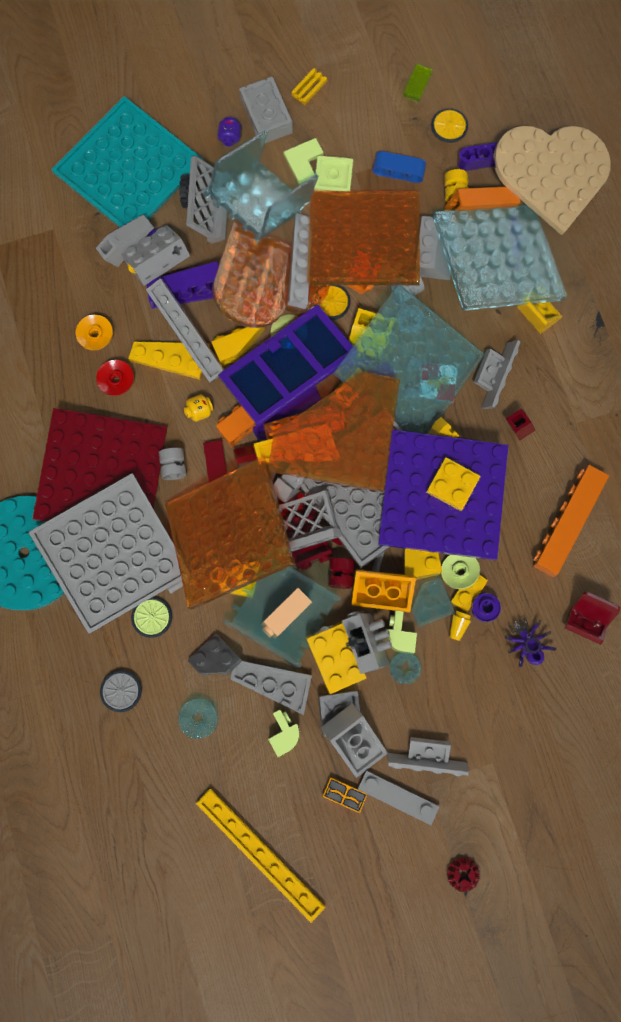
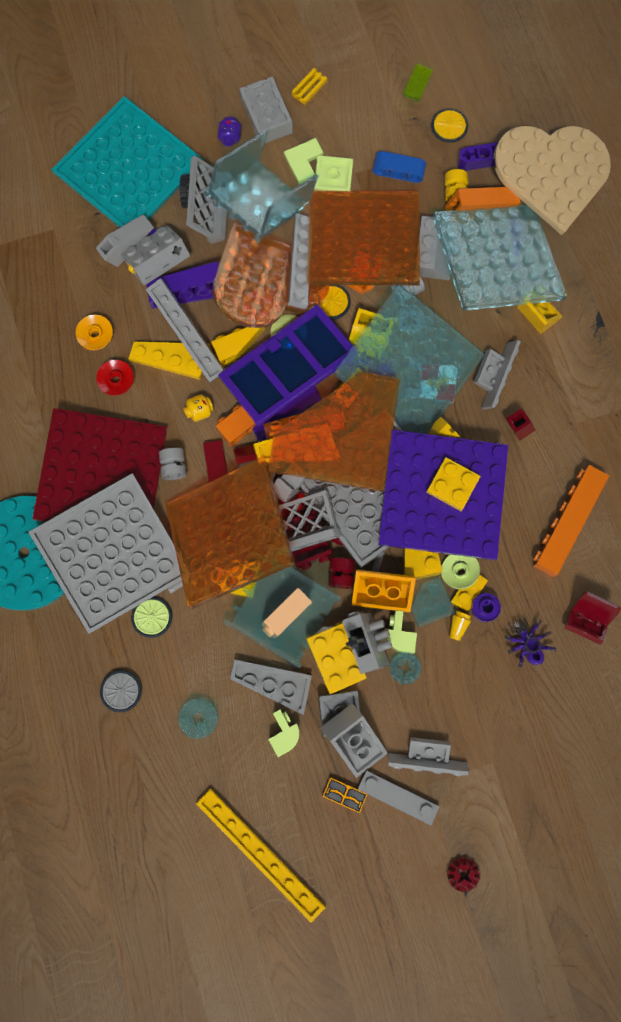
flat silver plate [187,634,242,676] -> none

